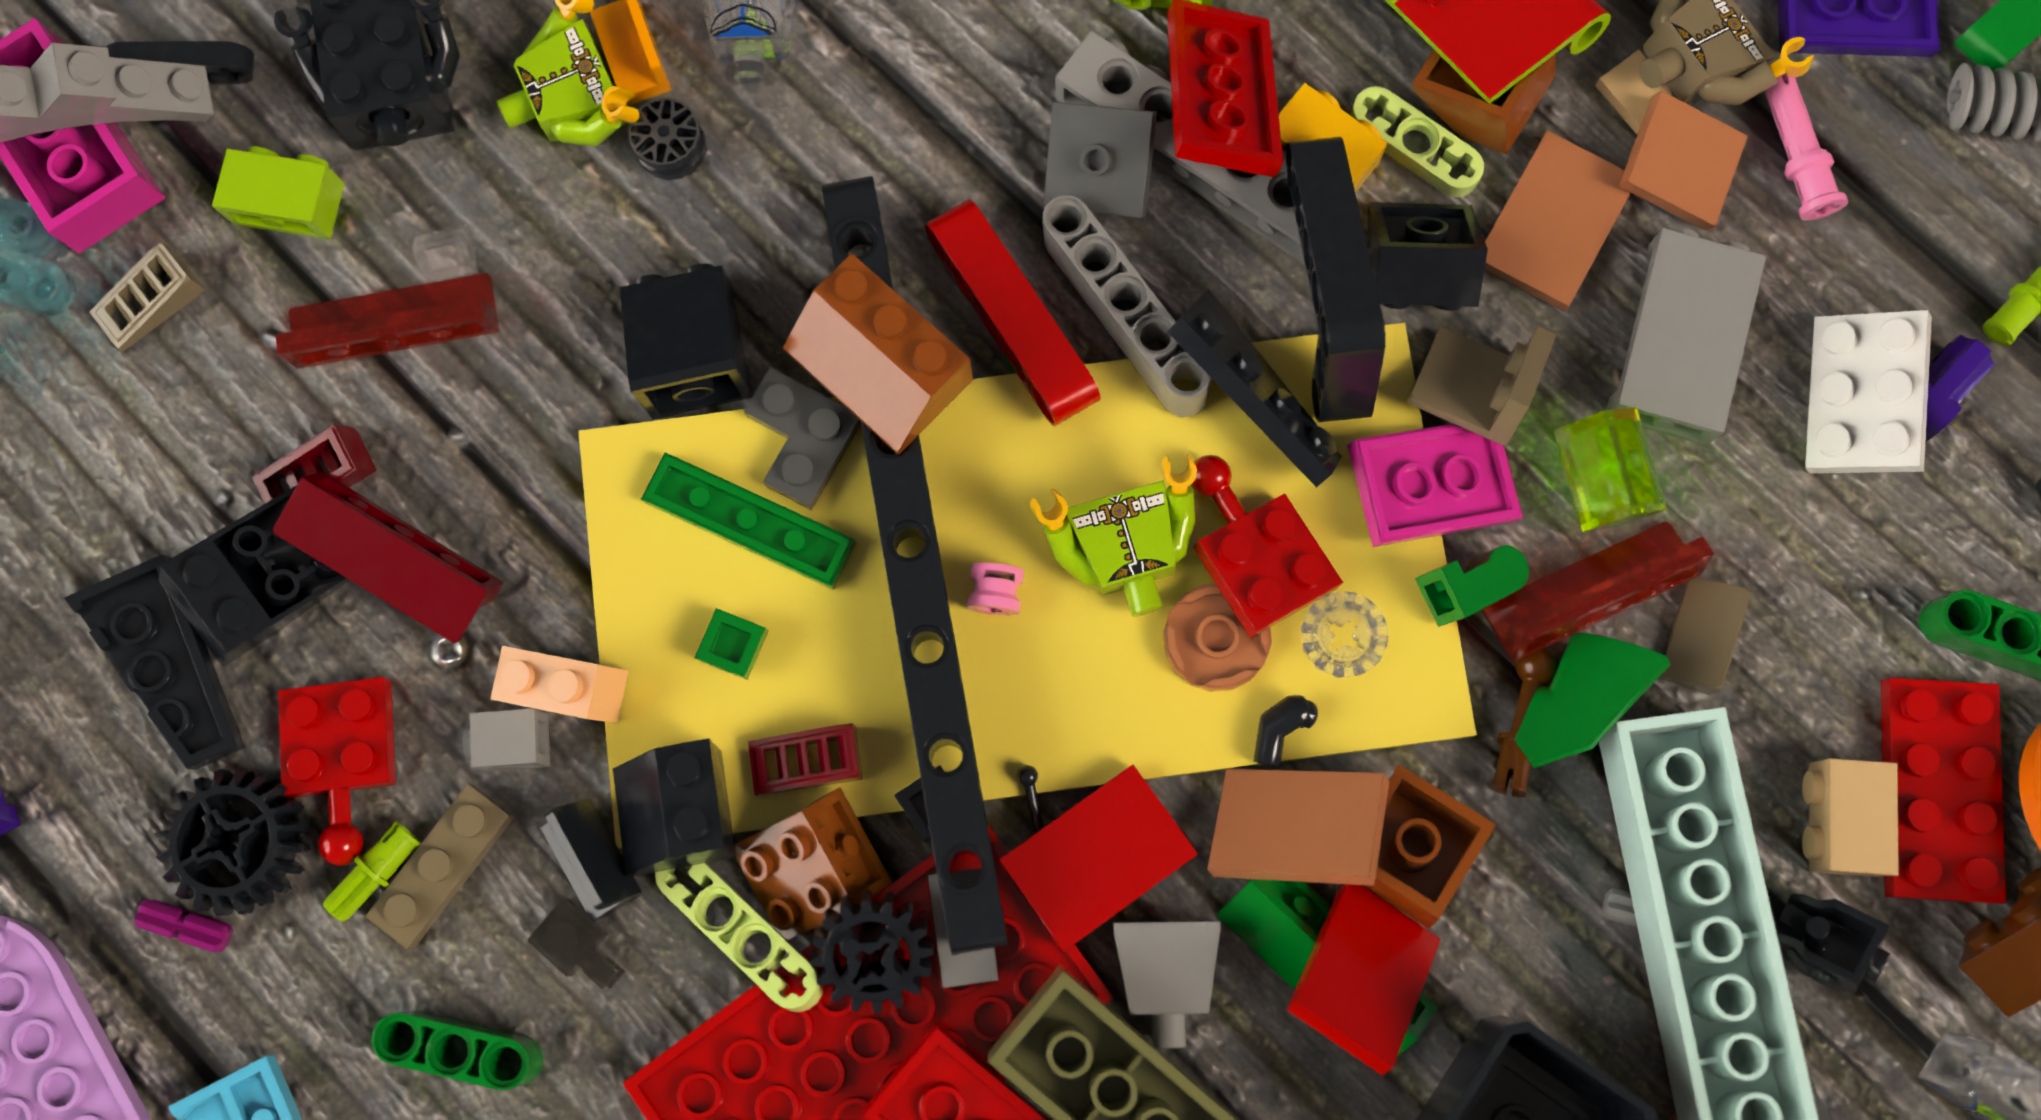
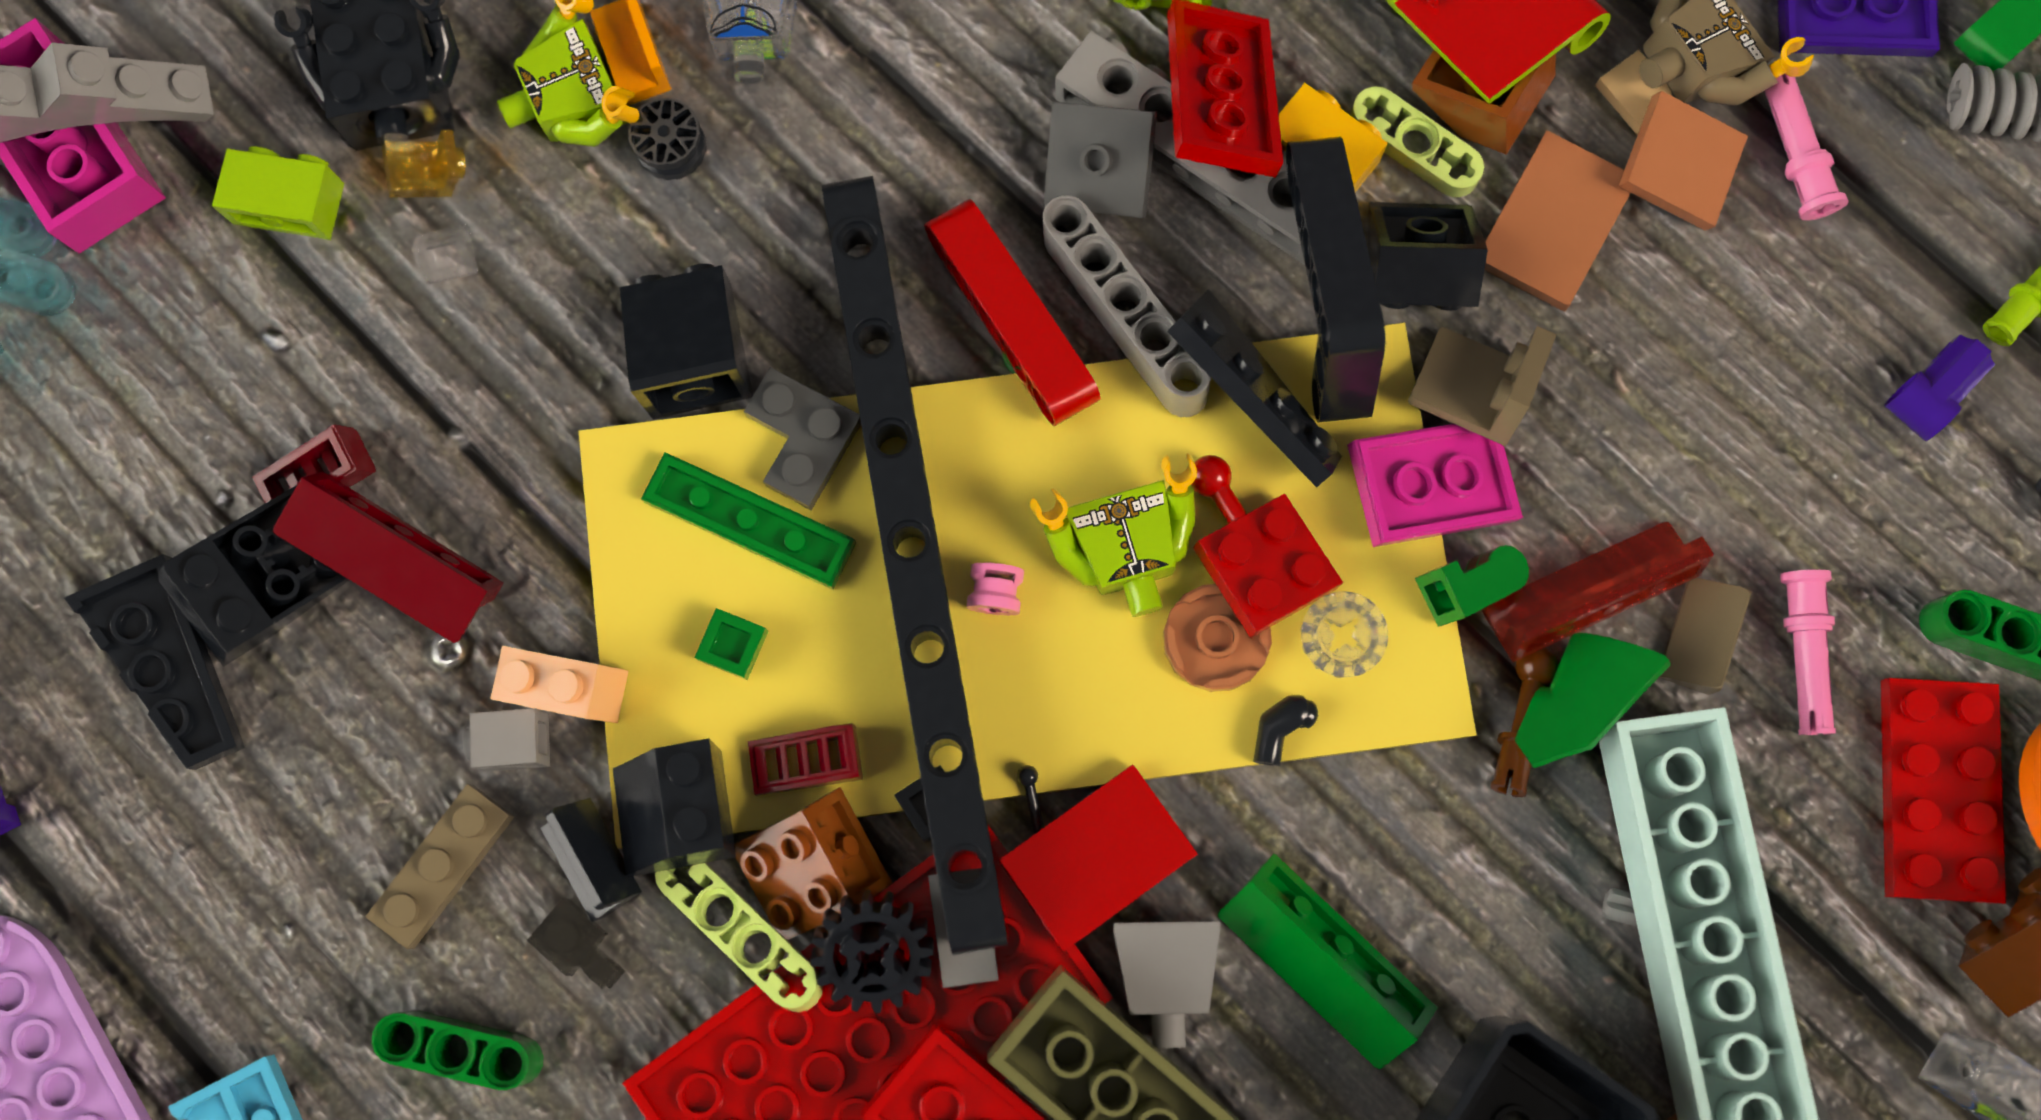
dark tan slope [89,242,206,353] -> none
black beam [106,41,255,84] -> none
magenta piece [134,899,233,952] -> none
black gear [156,768,312,916] -> none
clear red panel [275,273,499,369] -> none
red plate [278,677,396,866] -> none
lime axle [323,821,422,922] -> none
dark orange slope [783,253,973,455] -> none
nougat tile [1207,769,1389,886] -> none
red tile [1287,884,1441,1075] -> none
dark orange brick [1363,764,1496,929] -> none
clear neon green brick [1553,407,1667,532] -> none
light grey panel [1604,228,1766,446] -> none
black hand [1775,893,1890,993] -> none
tan brick [1802,759,1898,877] -> none
white plate [1805,310,1932,473] -> none
none -> clear yellow bracket [382,130,466,198]
none -> bright pink pin [1780,570,1836,735]

